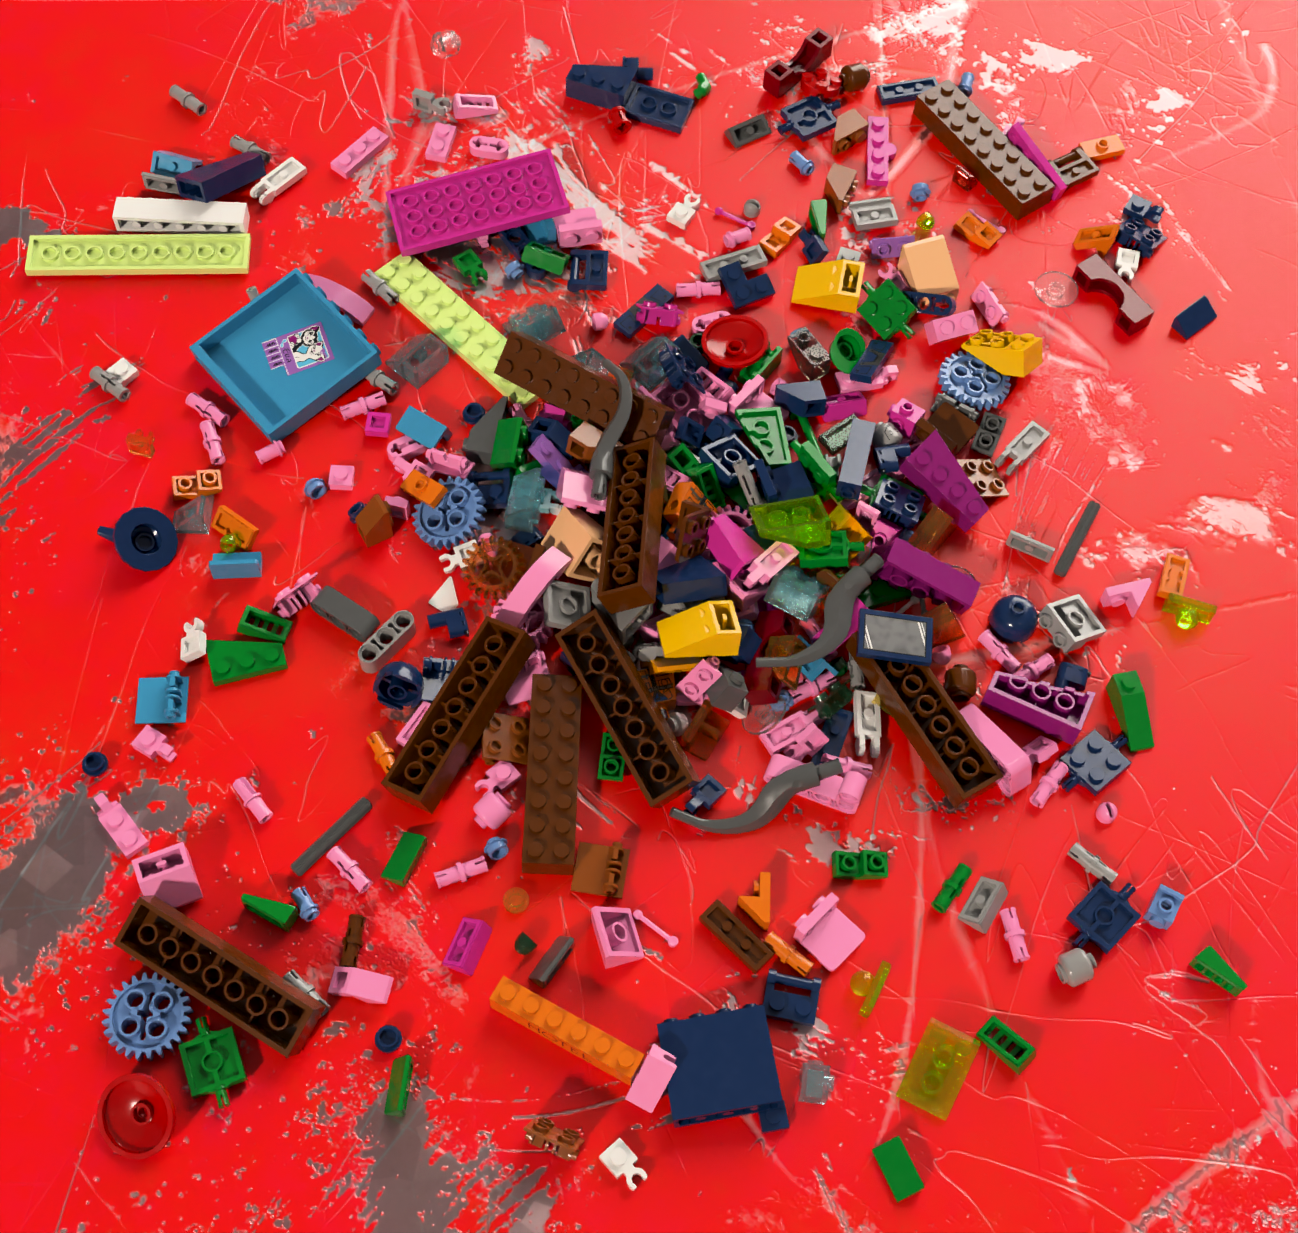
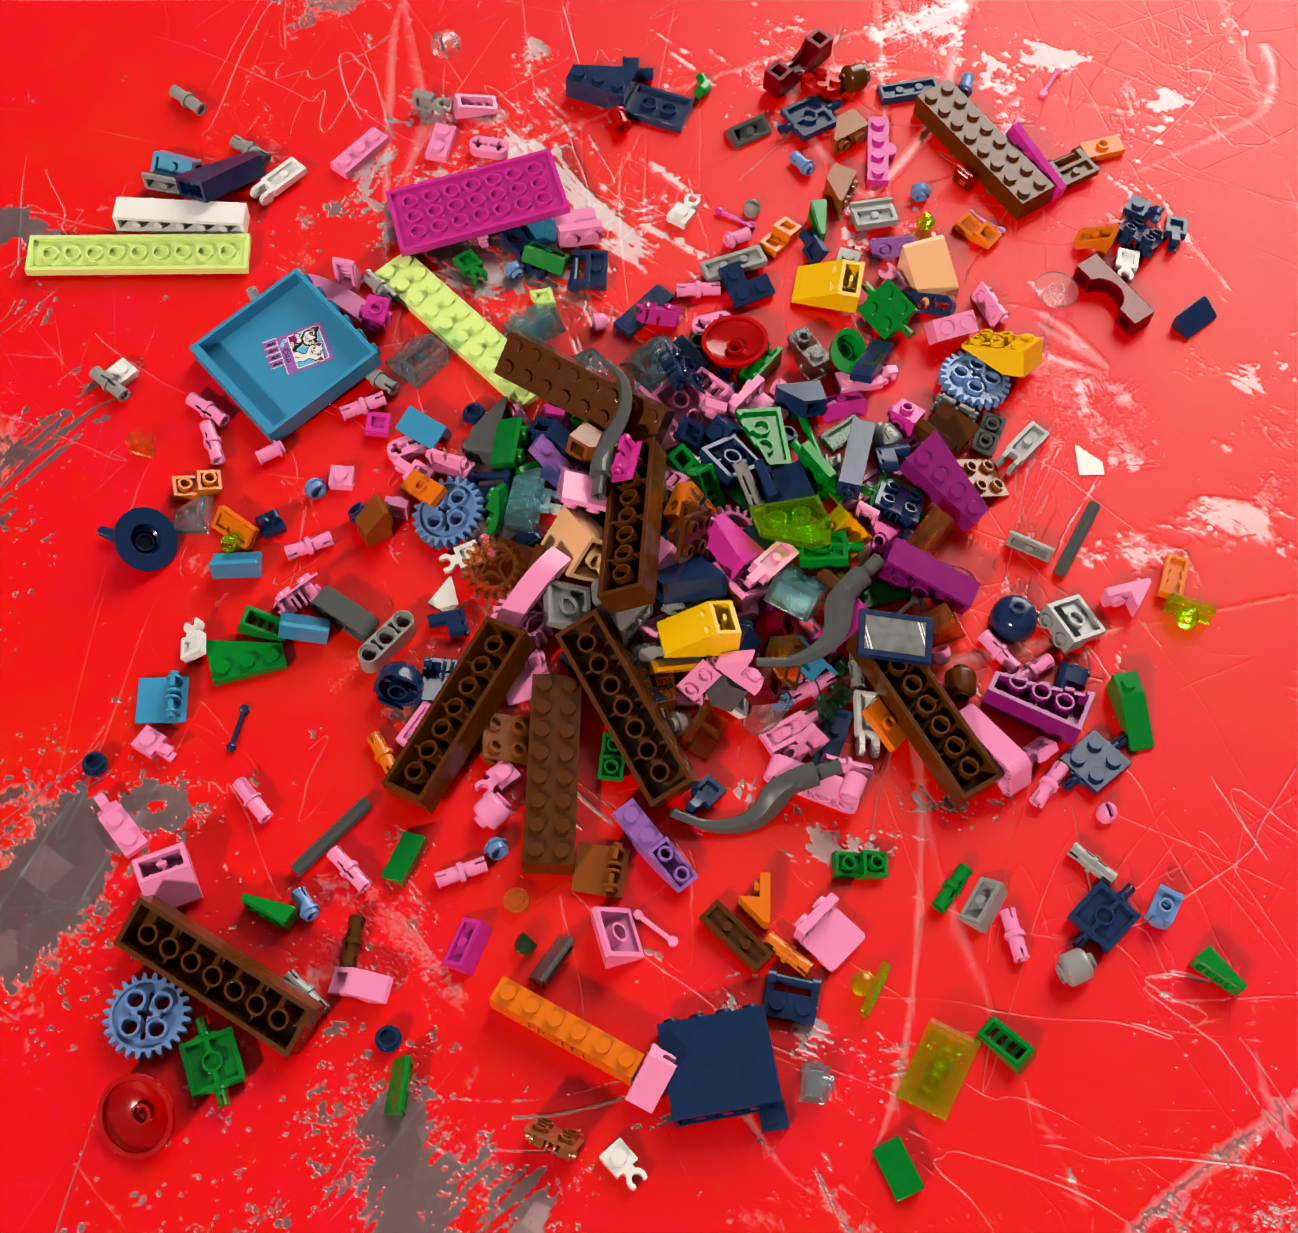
none -> dark blue hinge [226,705,250,752]
none -> dark blue tile [255,508,287,540]
none -> dark azure panel [278,612,330,645]
none -> bright pink pin [283,530,334,561]
none -> bright pink slope [332,257,362,292]
none -> dark pink brick [359,294,393,332]
none -> green slope [485,482,509,537]
none -> yellowish green tile [529,287,556,309]
none -> dark pink hinge [611,433,643,483]
none -> medium lavender slope [611,798,699,894]
none -> bright pink slope [714,649,764,696]
none -> orange plate [861,697,907,752]
none -> bright pink hinge [1039,67,1062,98]
none -> white sticker [1075,445,1104,475]
none -> plate [1163,215,1188,253]

